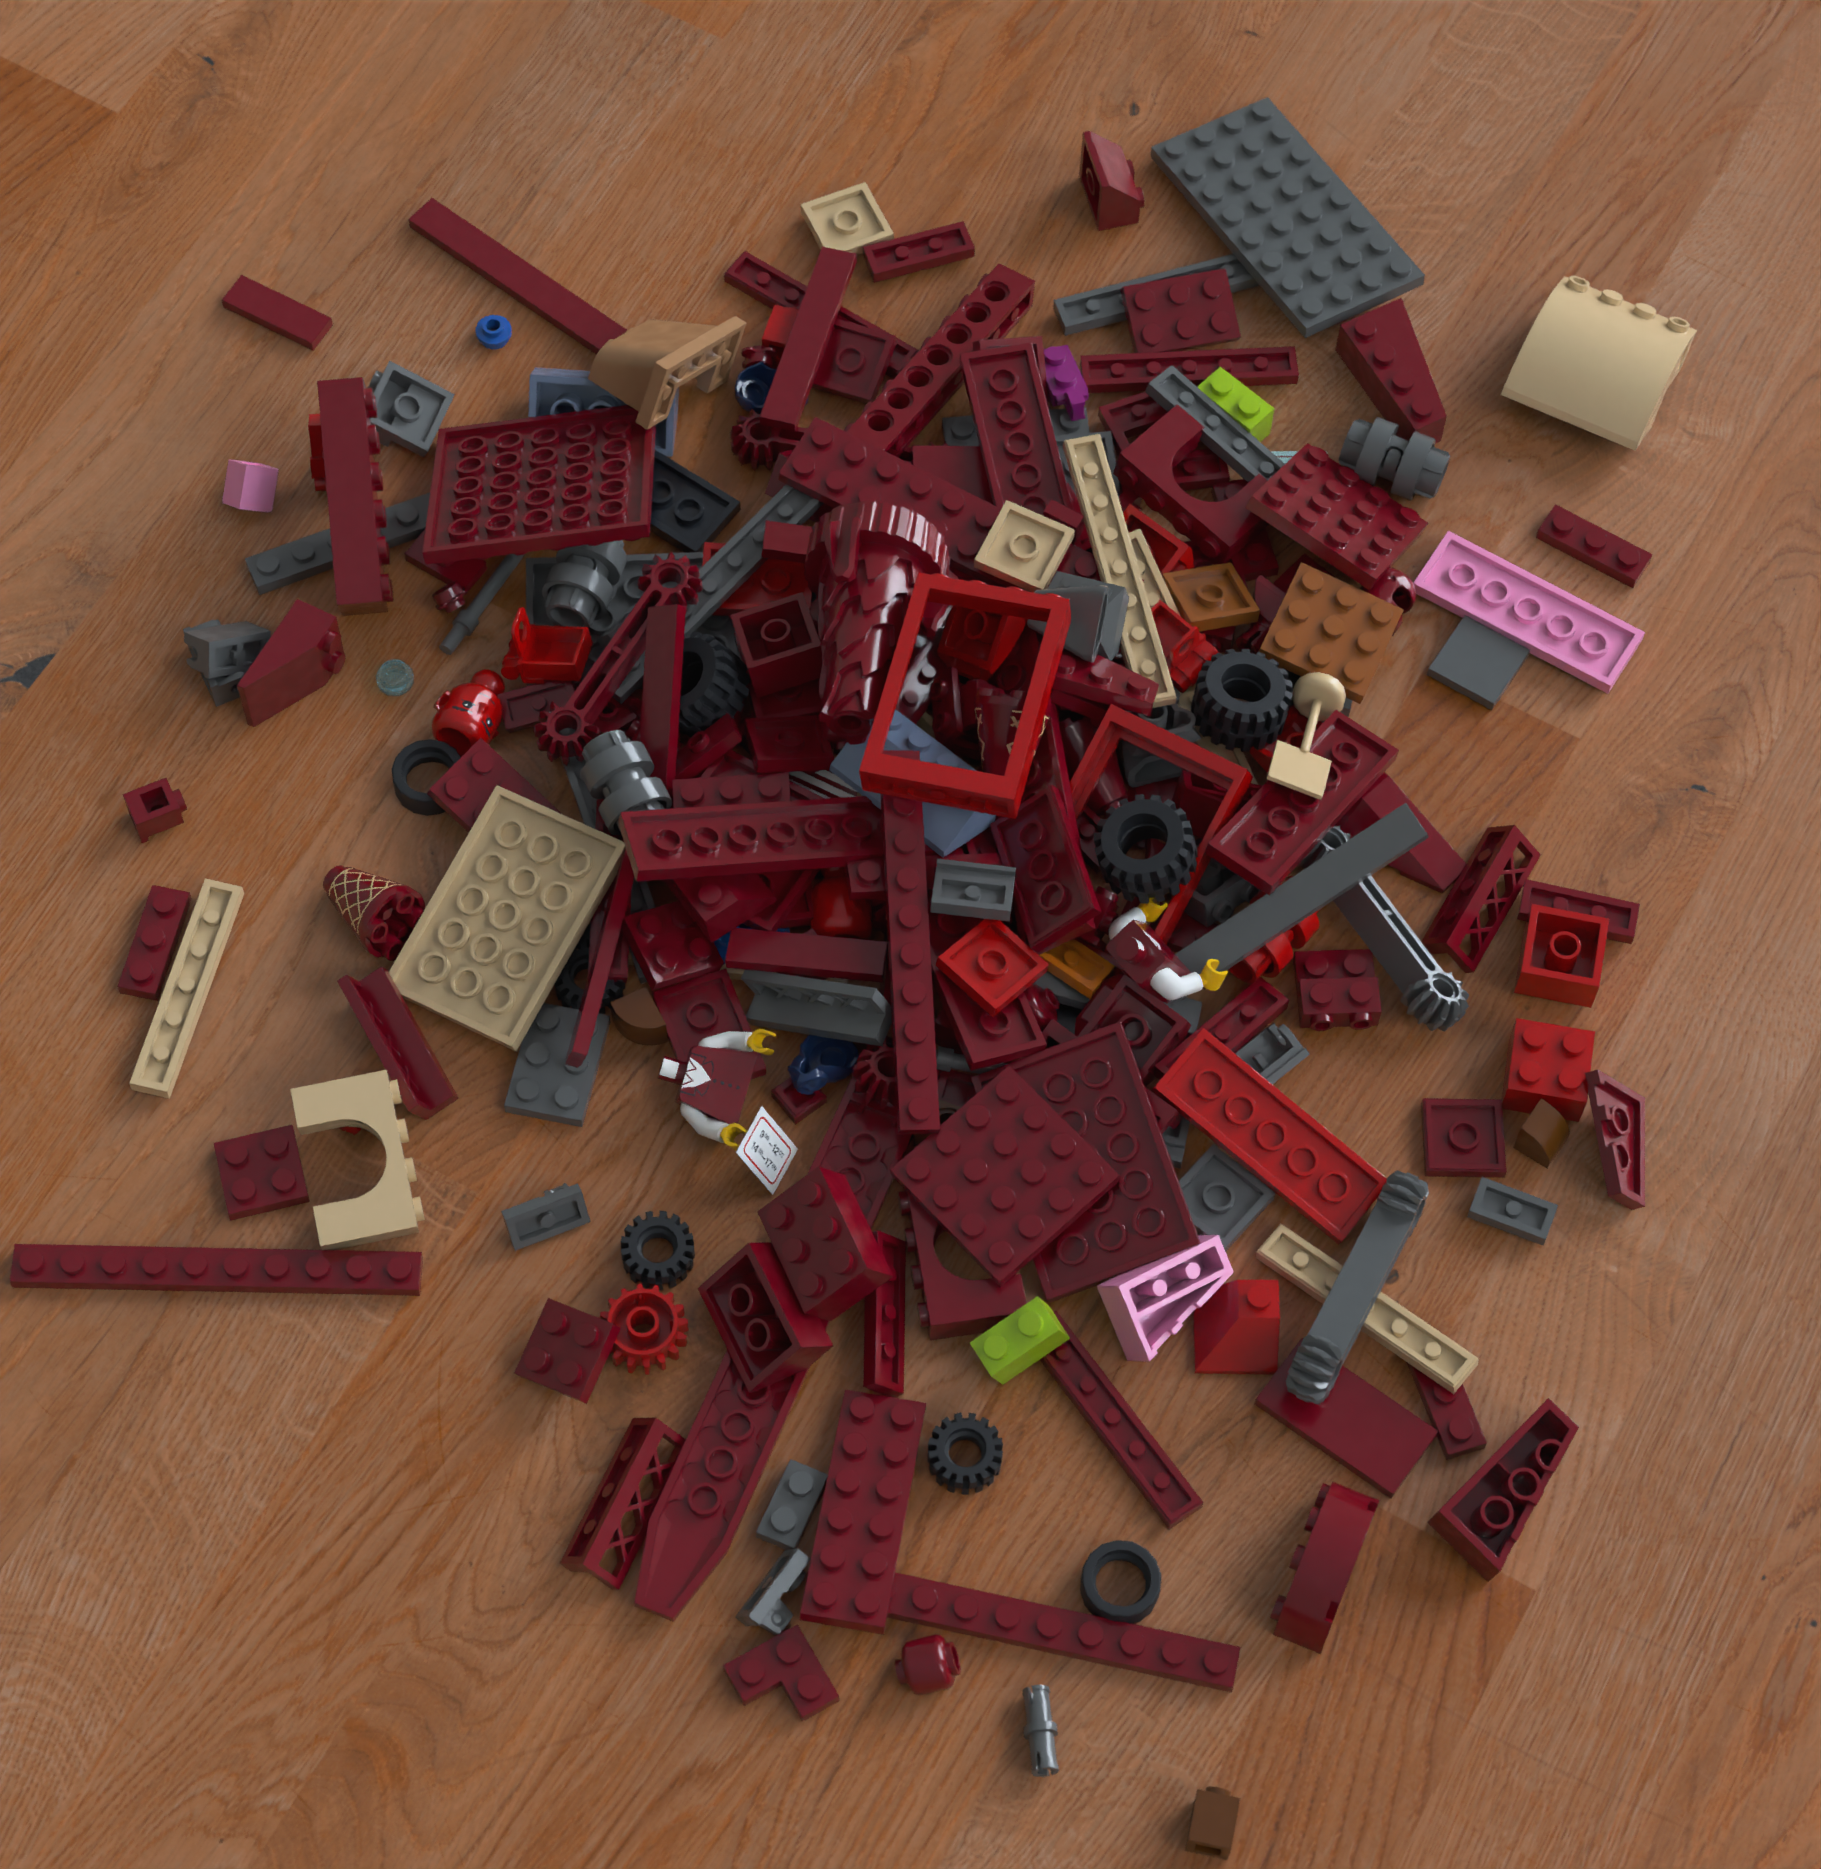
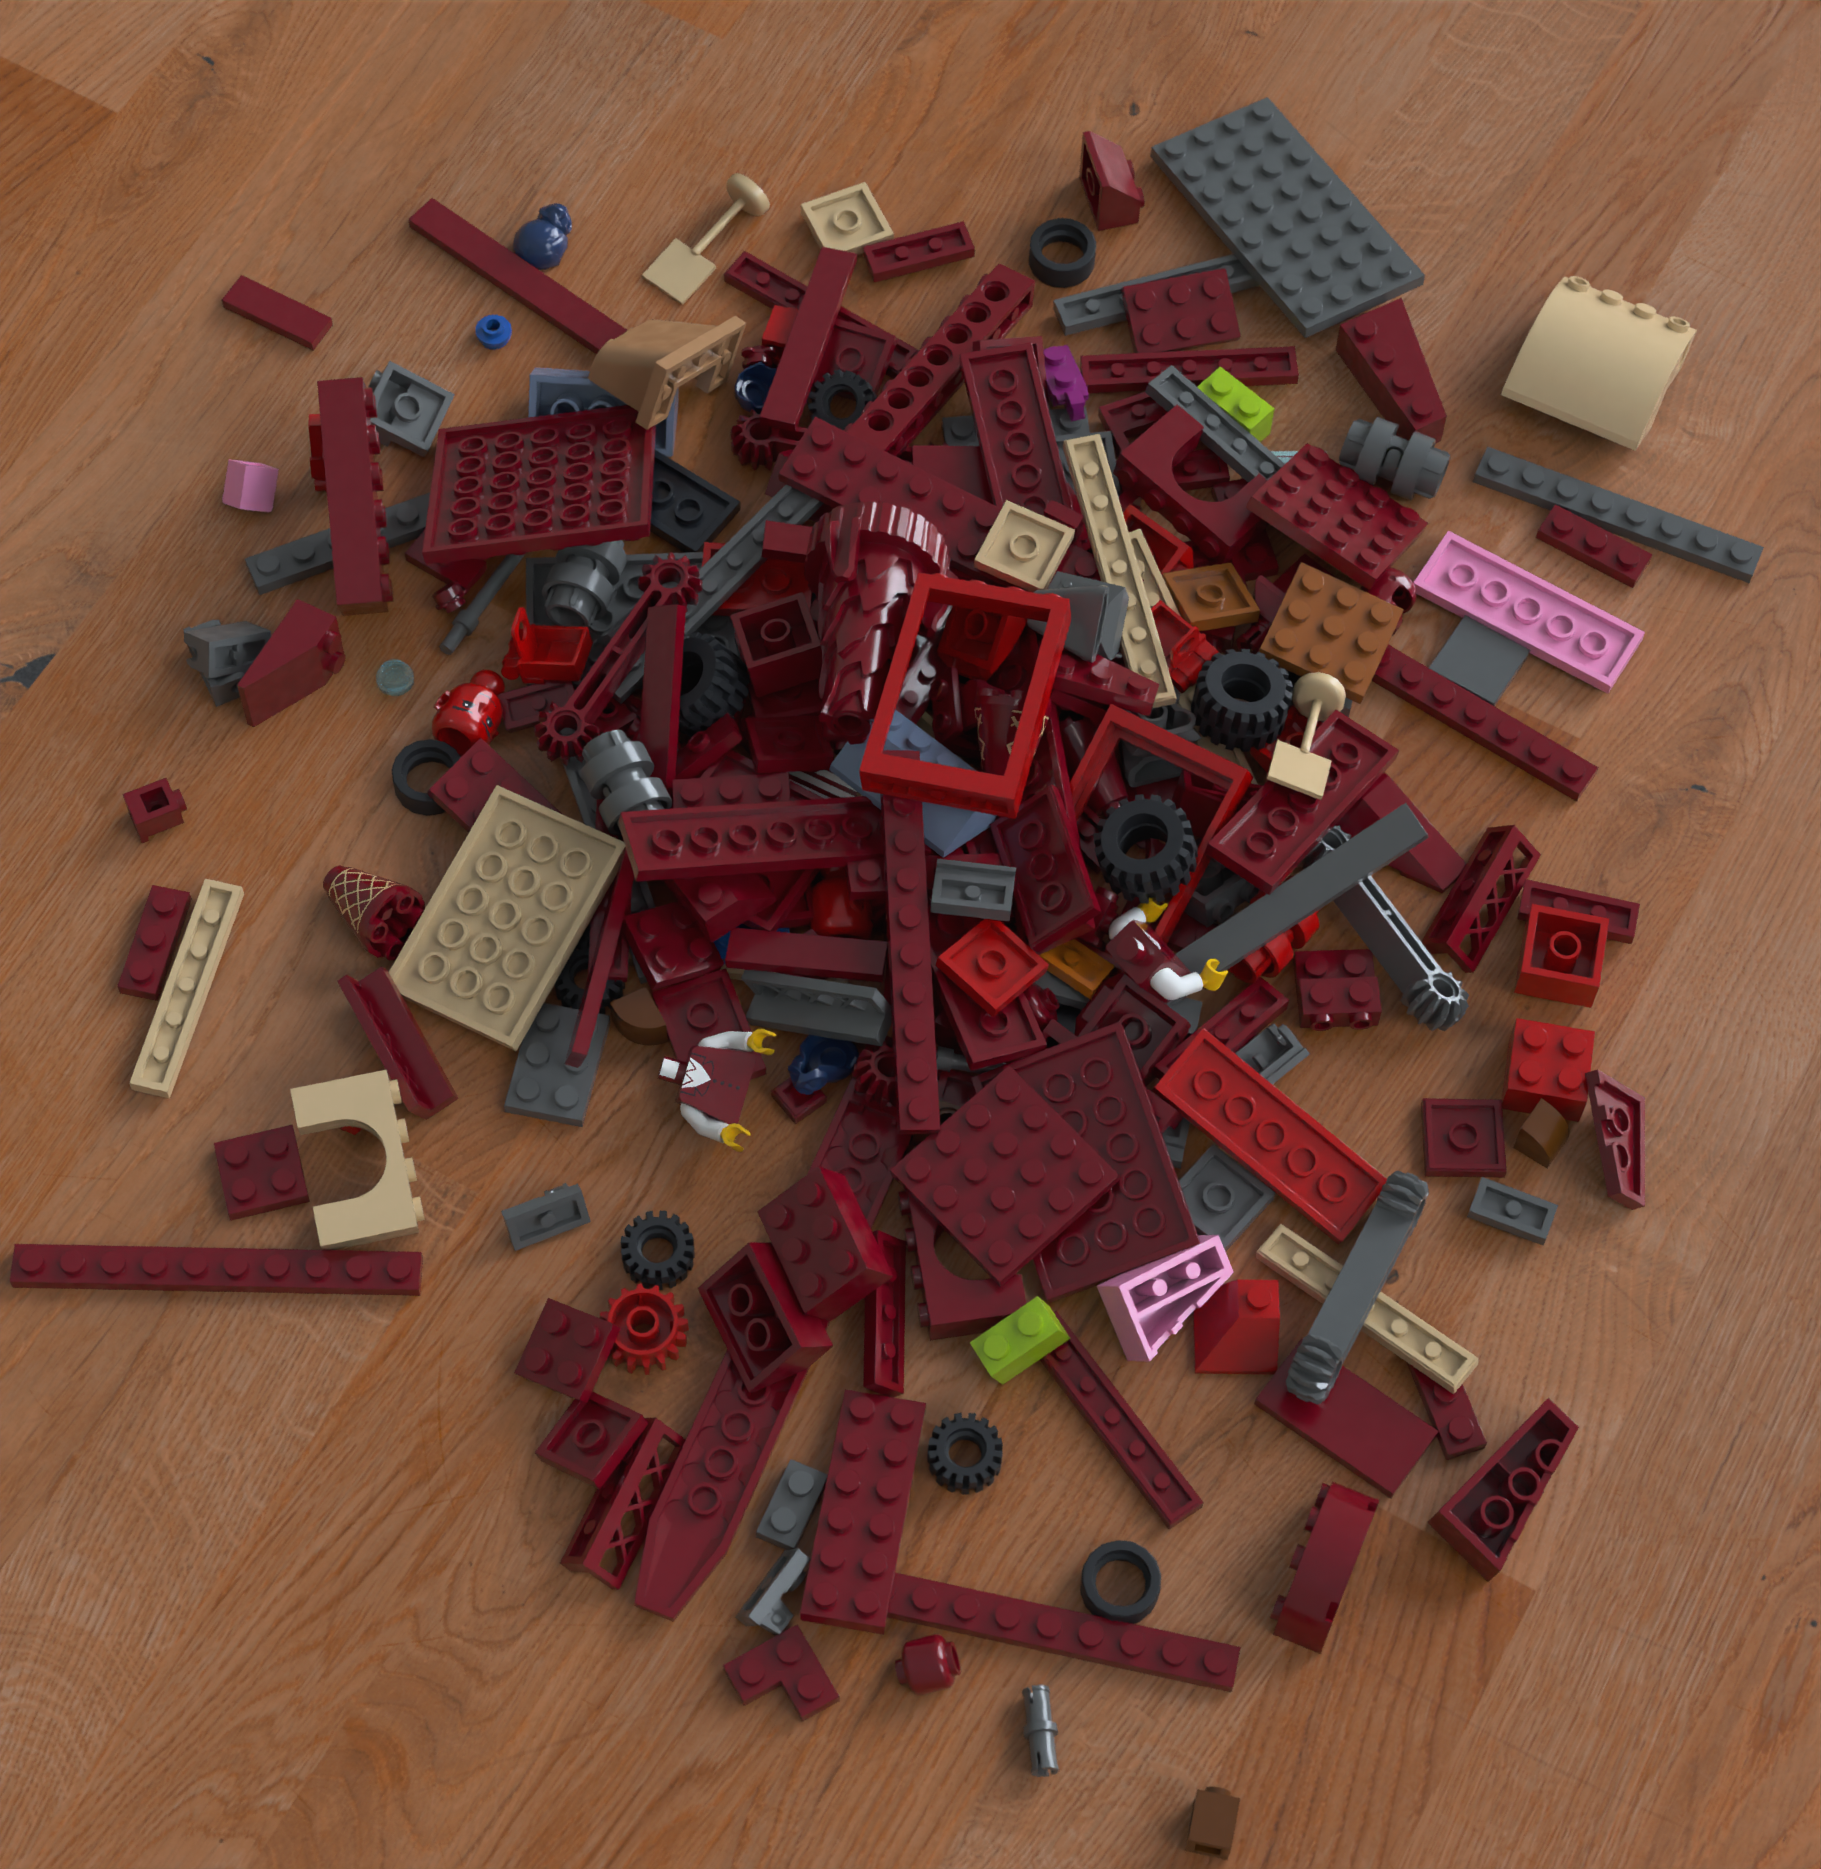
white sticker [736,1106,798,1195] -> none
none -> dark blue hair [513,203,572,270]
none -> dark red plate [535,1392,649,1490]
none -> tan piece [642,173,770,305]
none -> black tyre [808,370,877,431]
none -> black tyre [1029,218,1096,288]
none -> dark red plate [1372,644,1599,802]
none -> dark grey plate [1473,446,1764,583]

